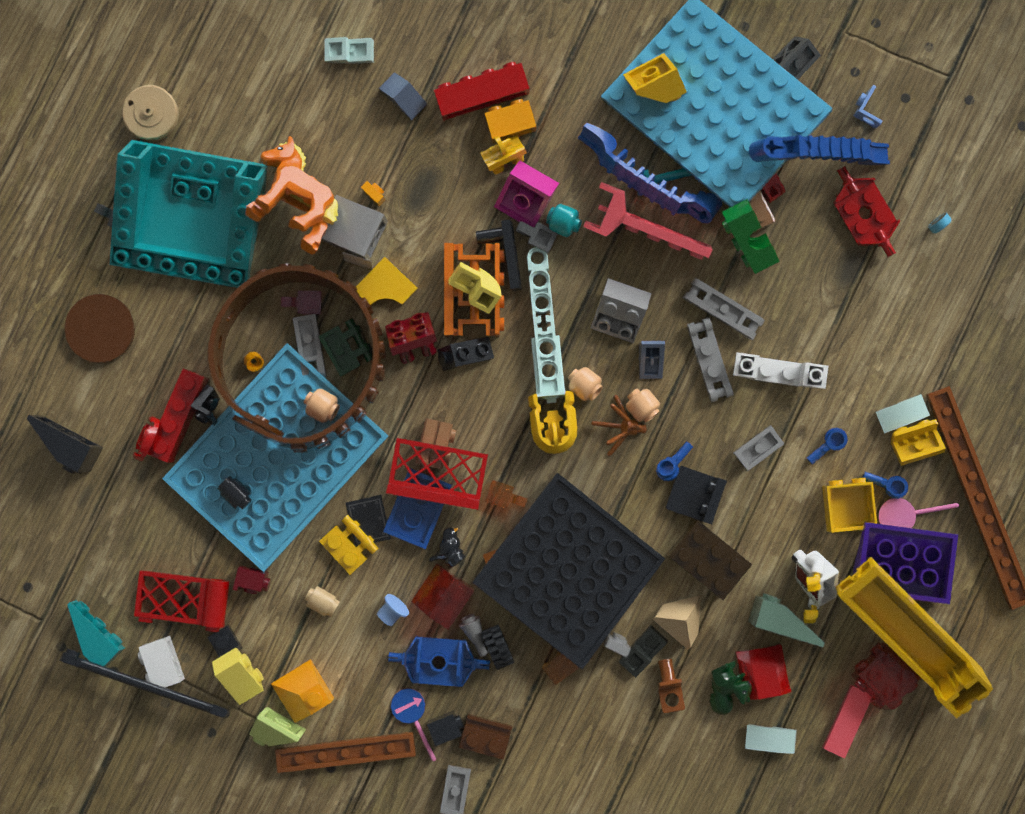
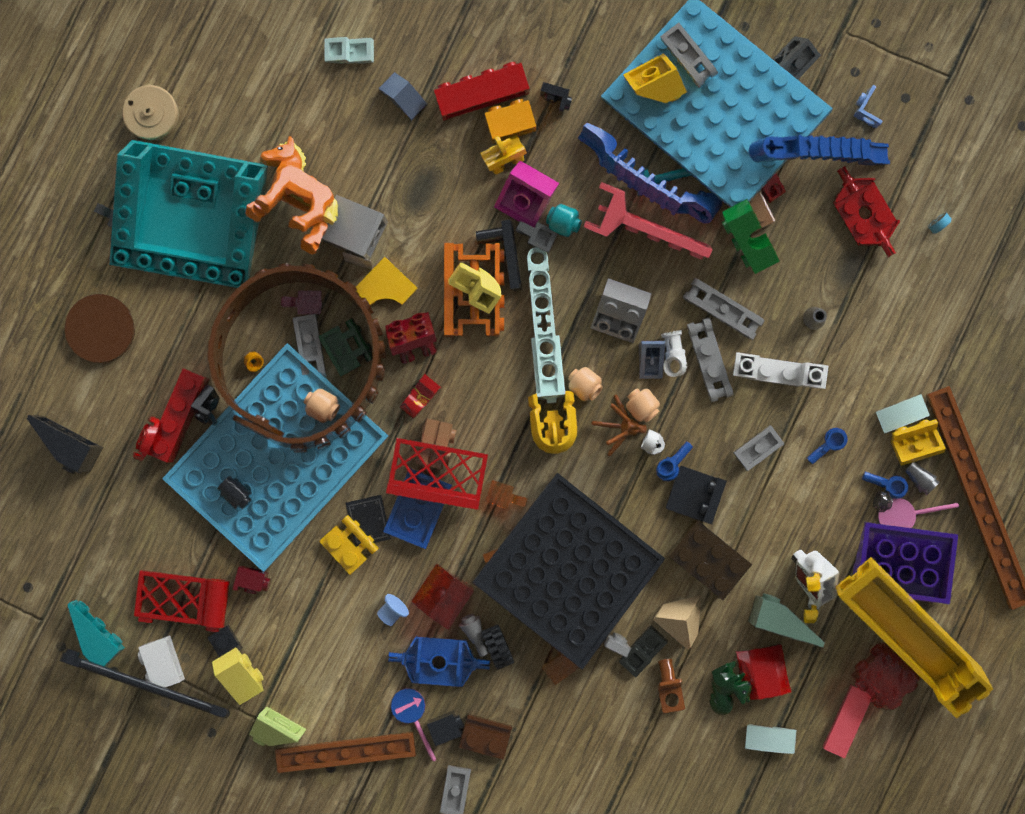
light orange slope [271,659,334,723] -> none
tan brick [304,586,340,618] -> none
light orange plate [361,181,385,207] -> none
black animal [429,527,466,568] -> none
black bracket [437,337,494,371] -> none
yellow piece [822,478,877,533] -> none
none -> red leg [399,374,442,419]
none -> black bracket [540,82,572,116]
none -> white connector [641,429,665,454]
none -> light grey plate [660,23,718,88]
none -> white connector [661,330,687,377]
none -> flat silver cone [803,307,827,330]
none -> clear smoke plate [873,491,893,513]
none -> flat silver cone [905,462,940,495]

